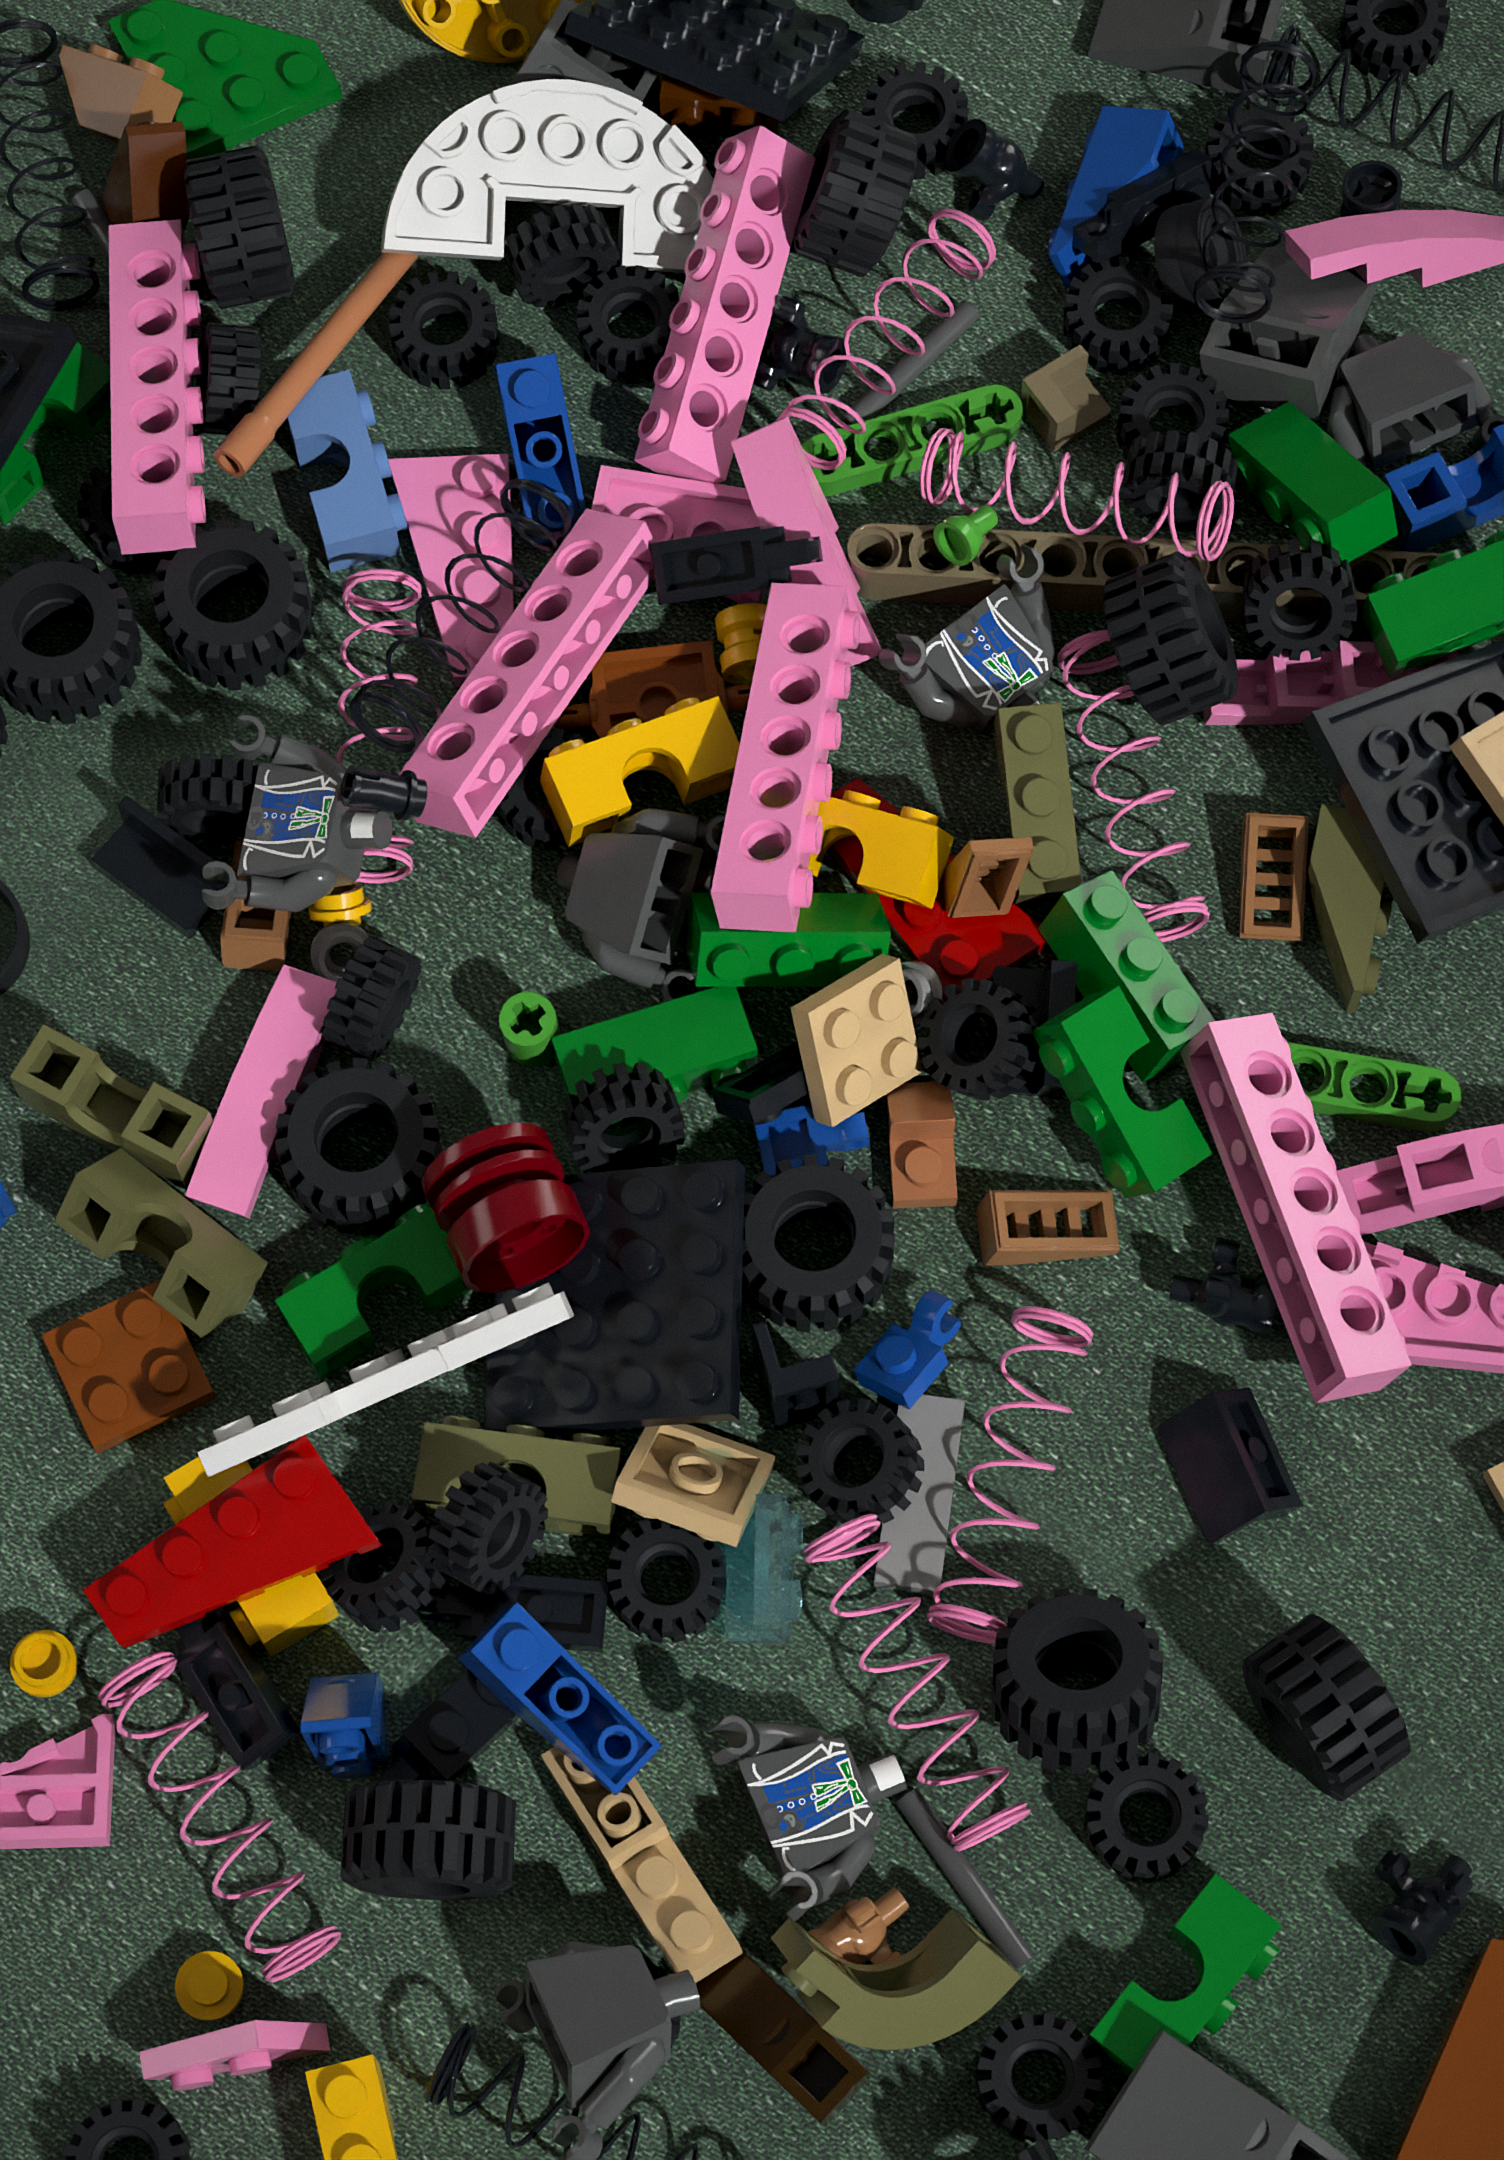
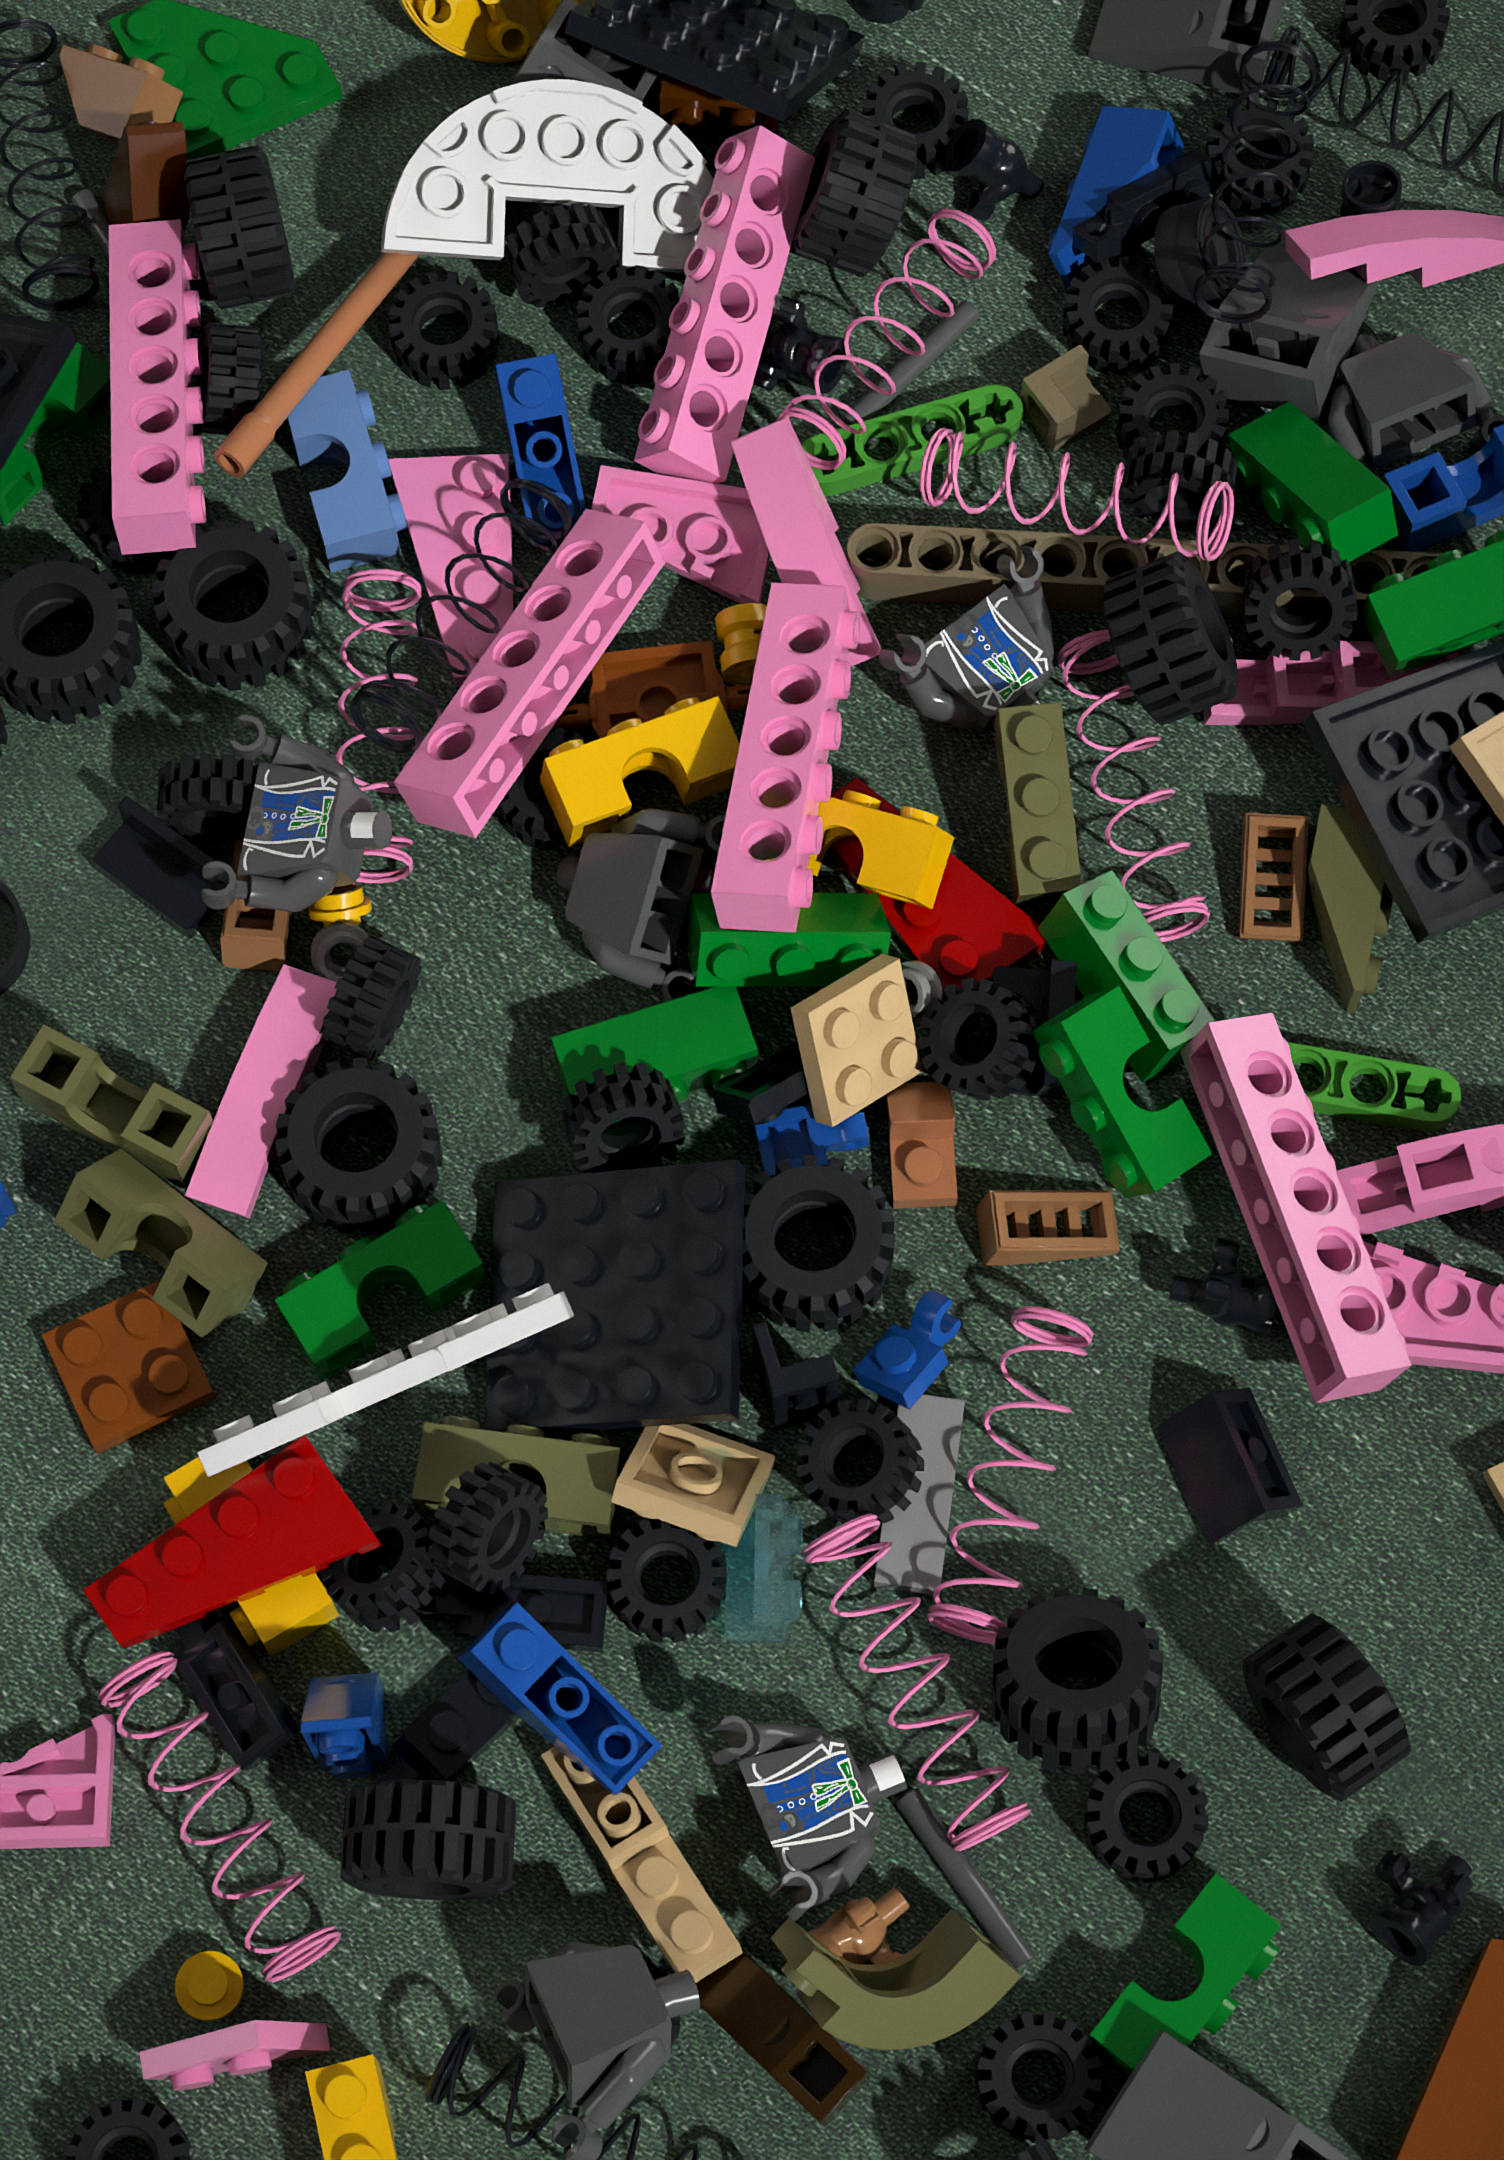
yellow plate [10,1630,78,1698] -> none
black pin [341,765,427,821] -> none
dark red wheel [421,1122,590,1293] -> none
bright green piece [499,992,561,1067] -> none
black hinge [649,525,823,605] -> none
bright green piece [933,505,998,566] -> none
medium nougat slope [941,837,1034,918] -> none

